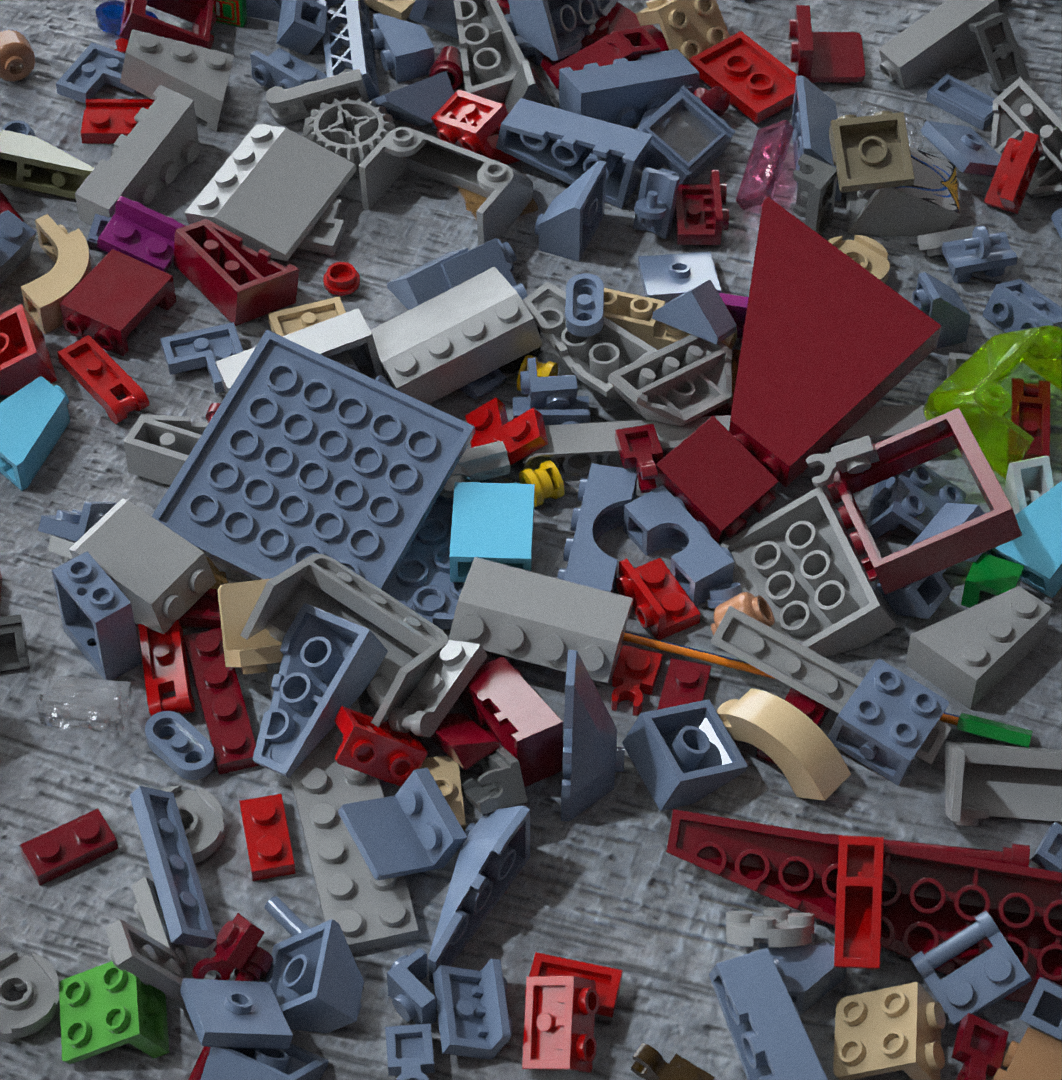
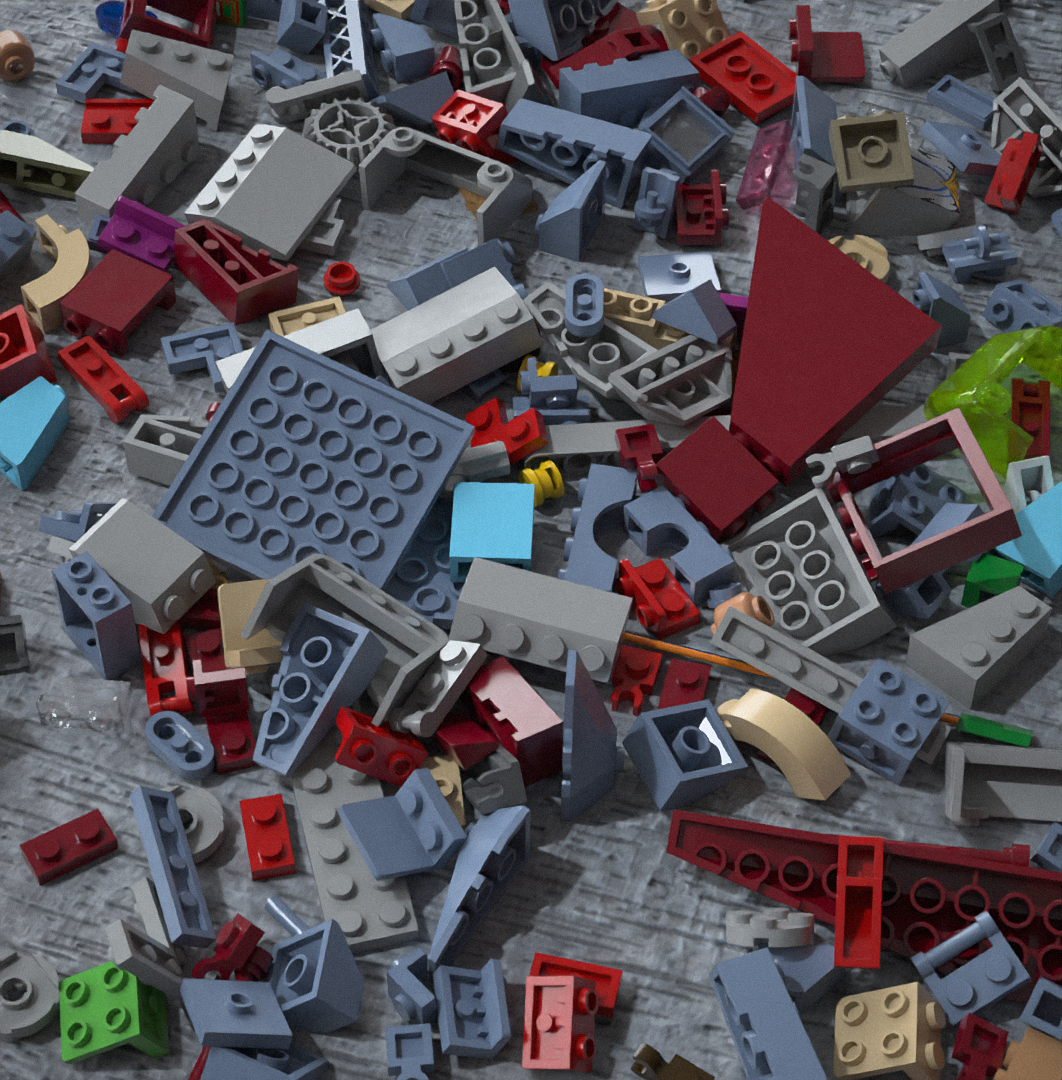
none -> dark red bracket [186,659,250,717]

